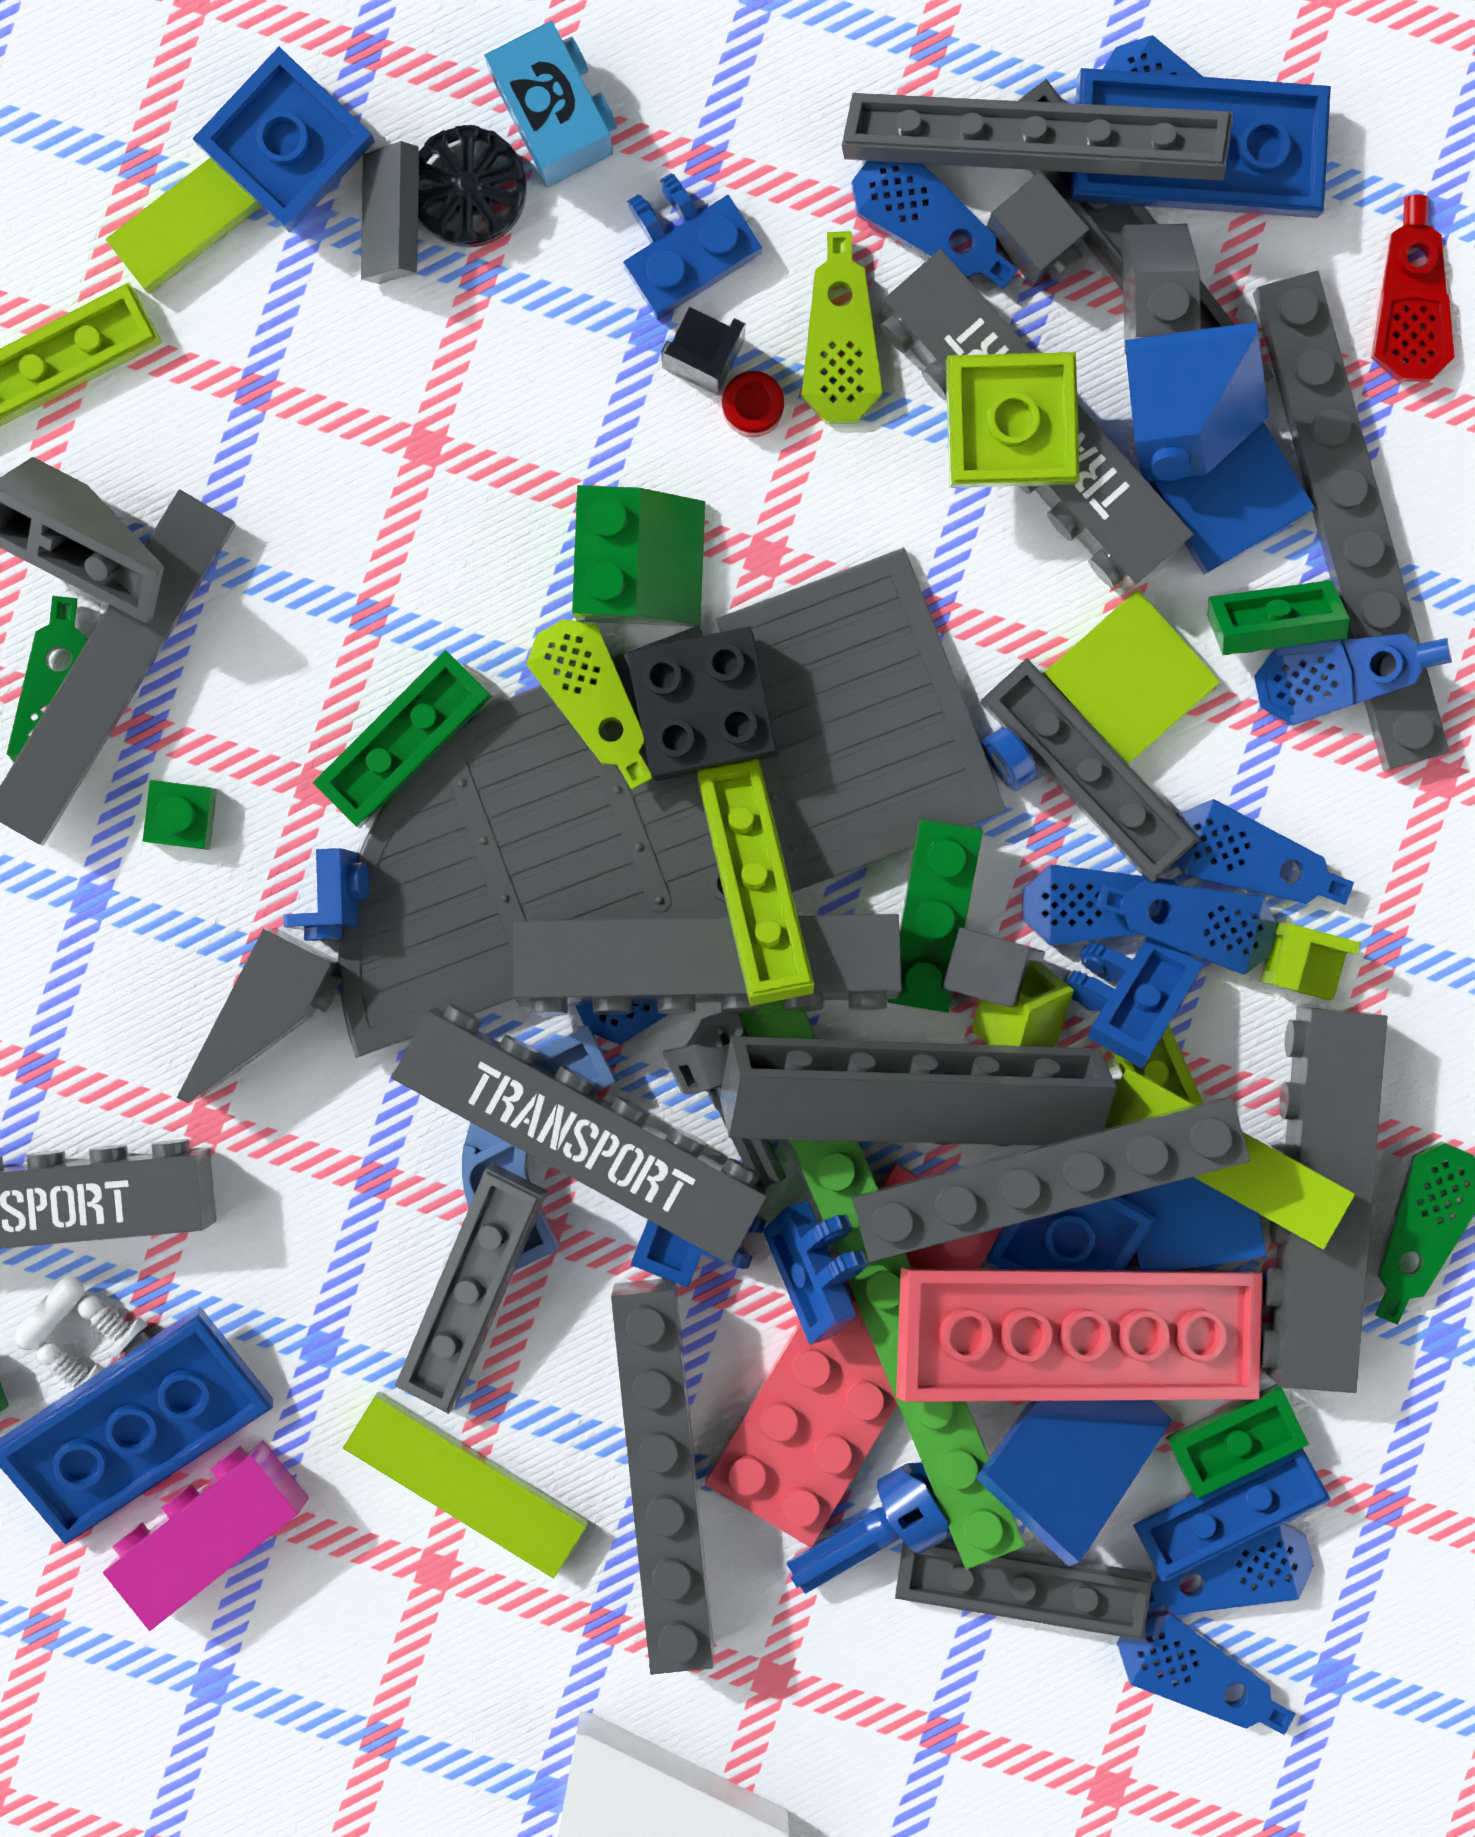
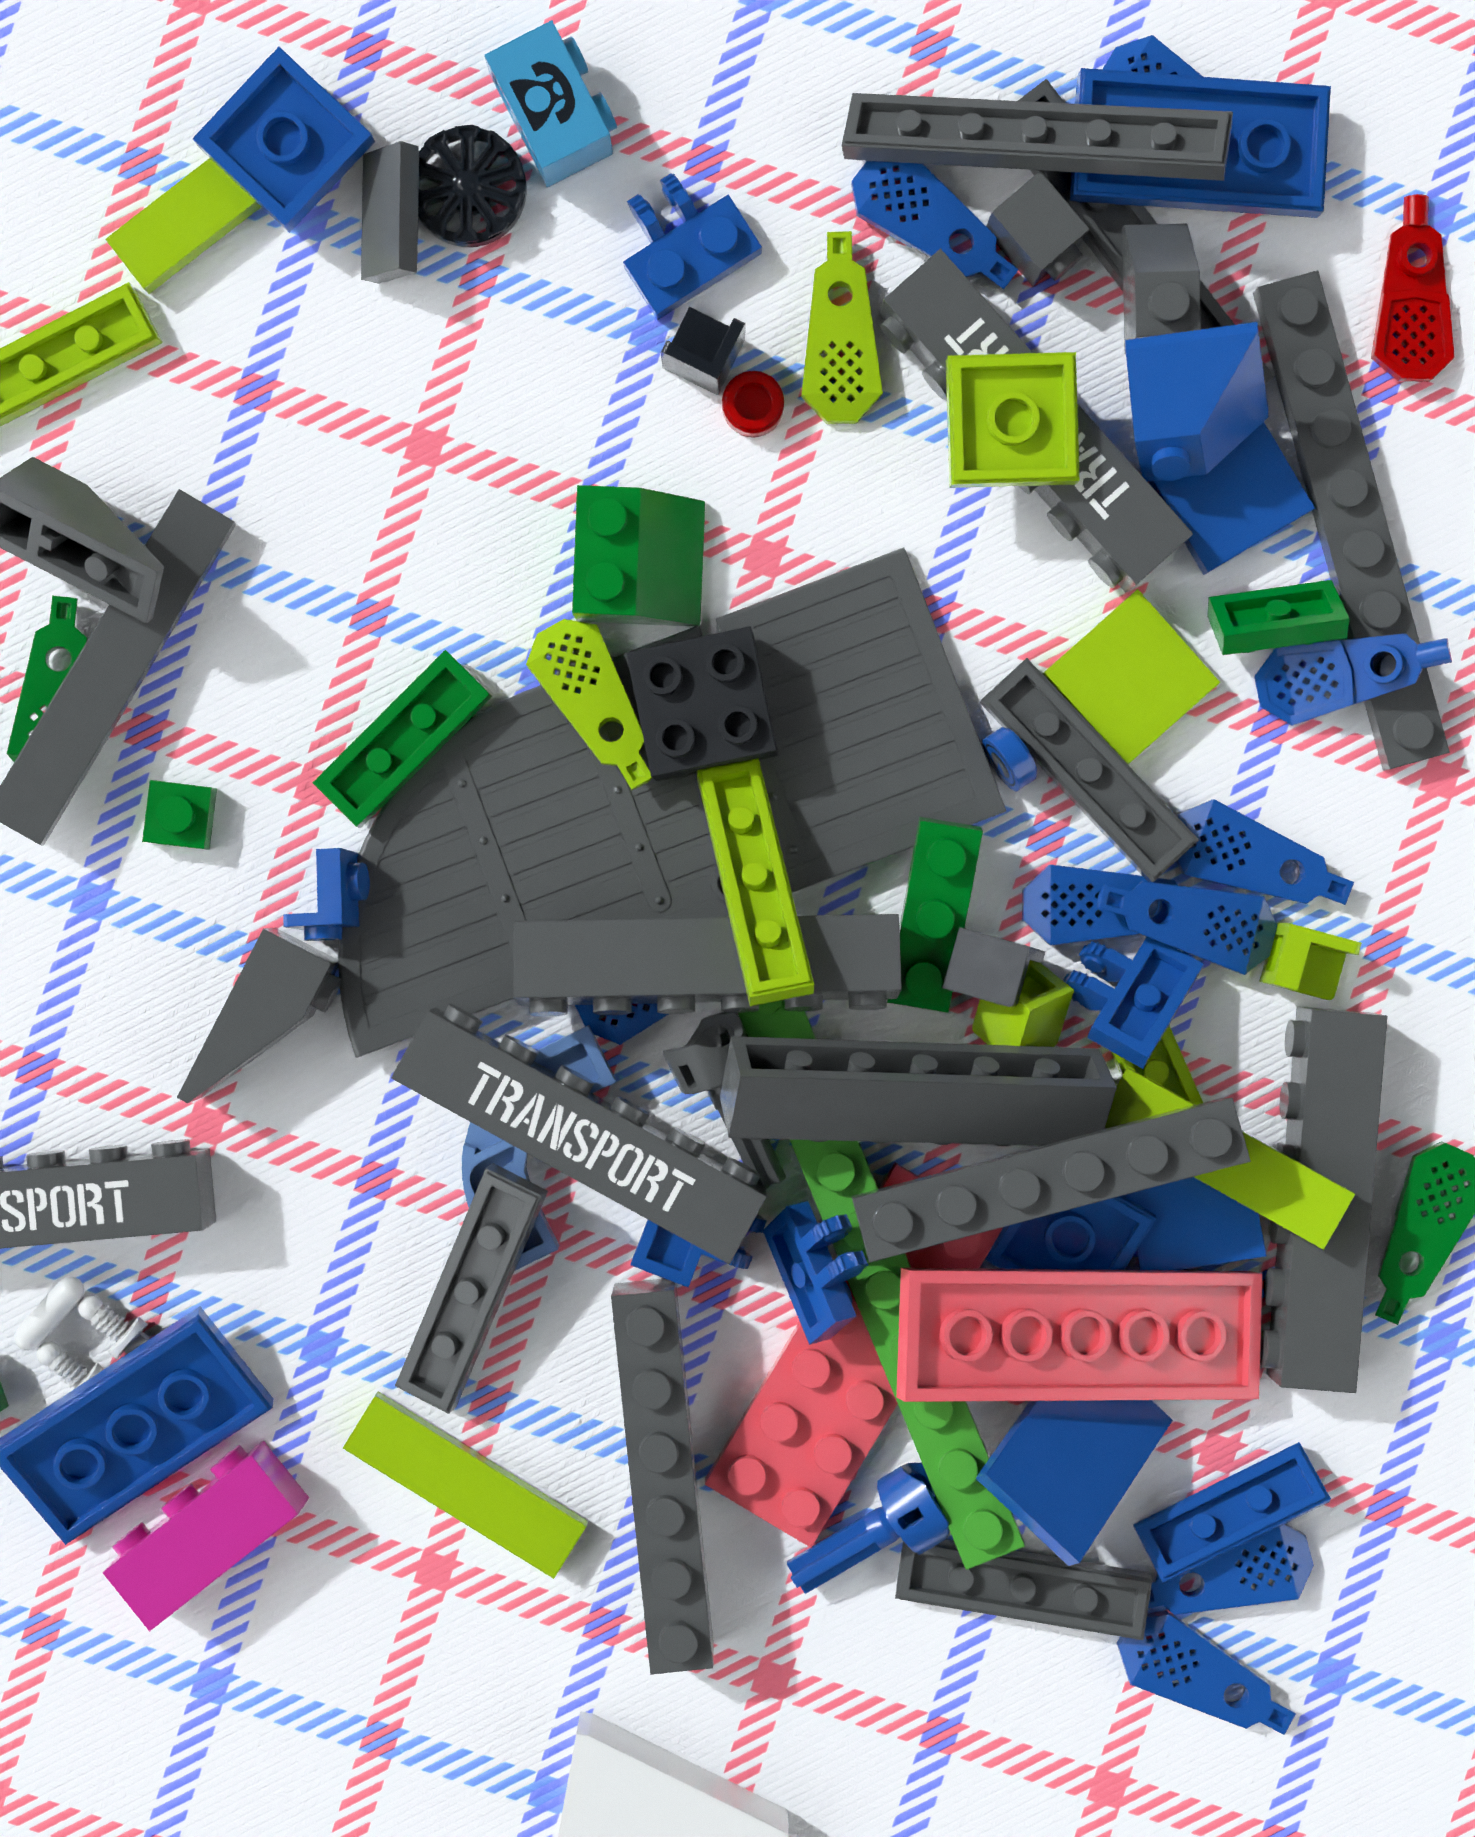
green plate [1165,1384,1309,1499] -> none

